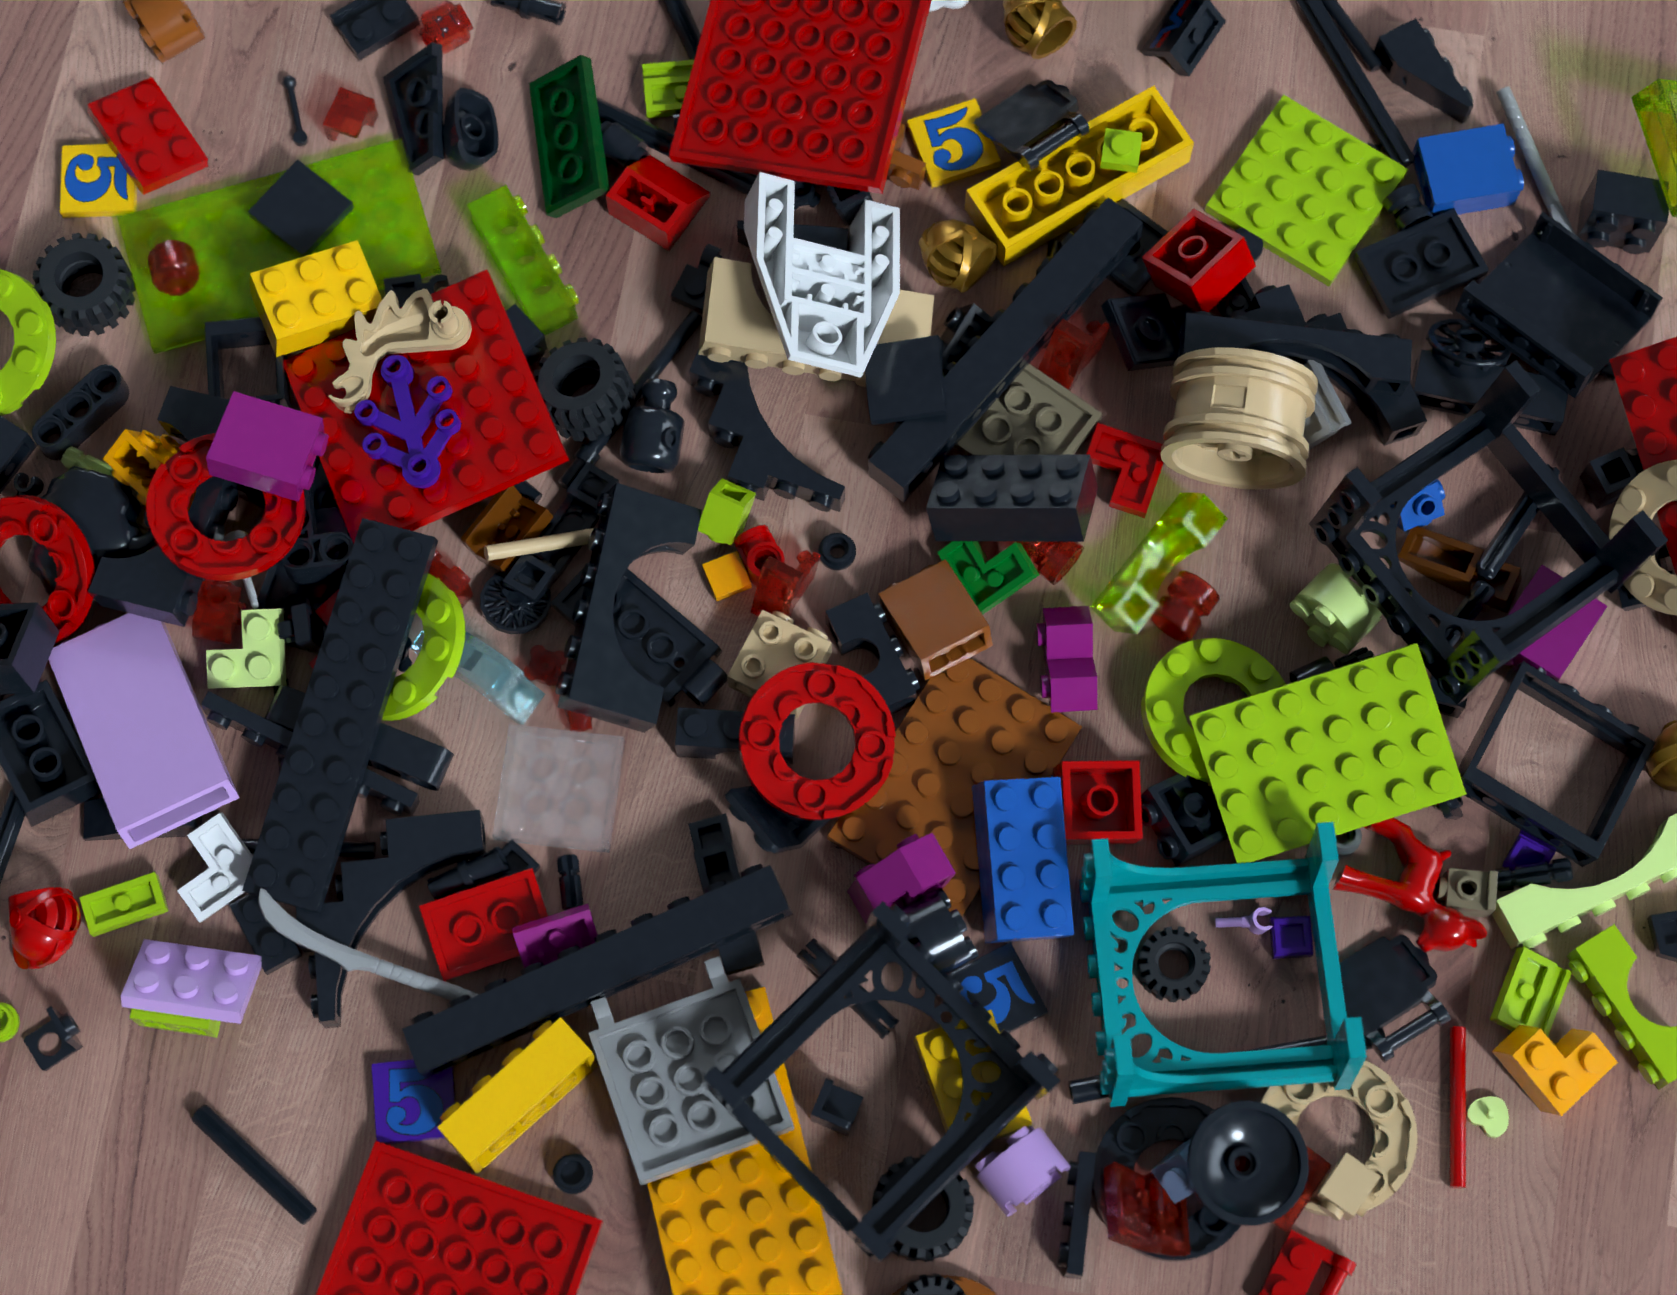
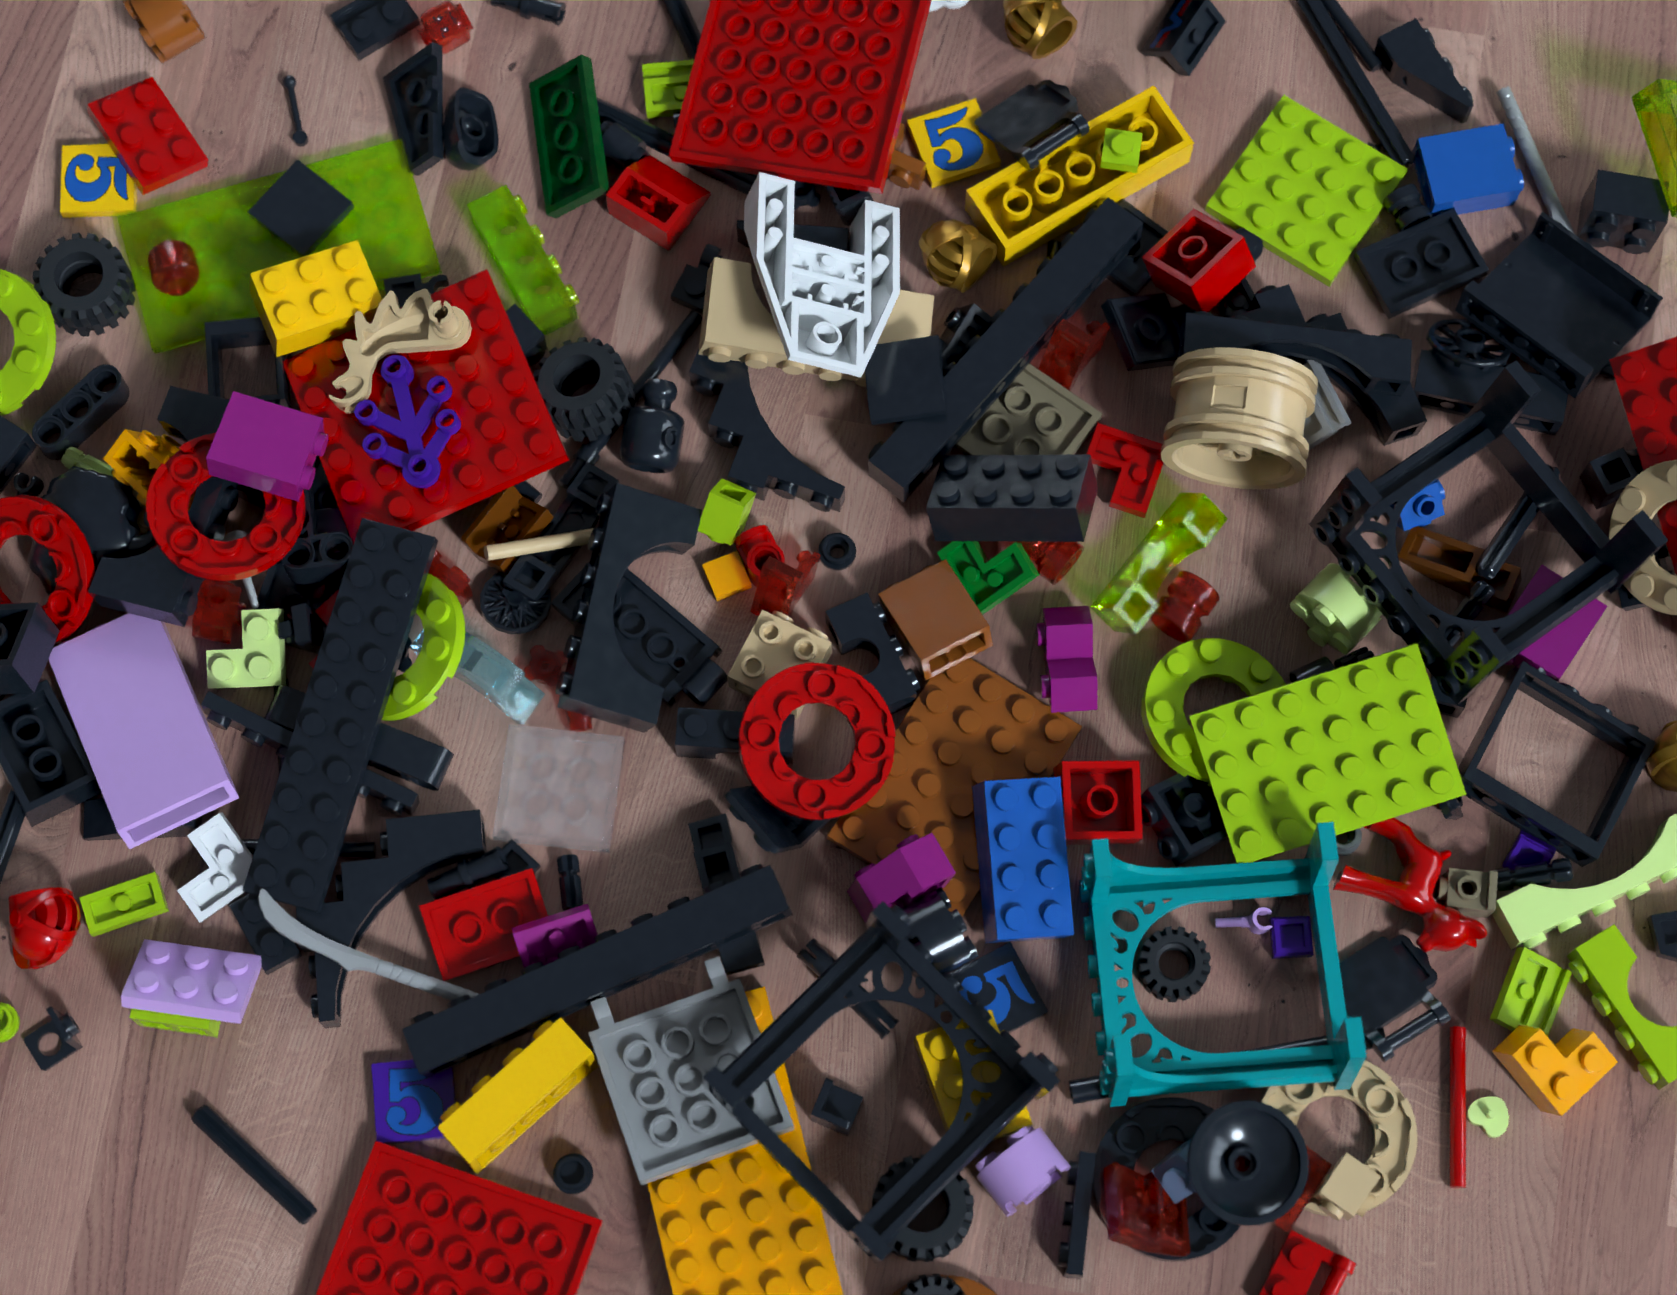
clear red panel [322,87,379,142] -> none

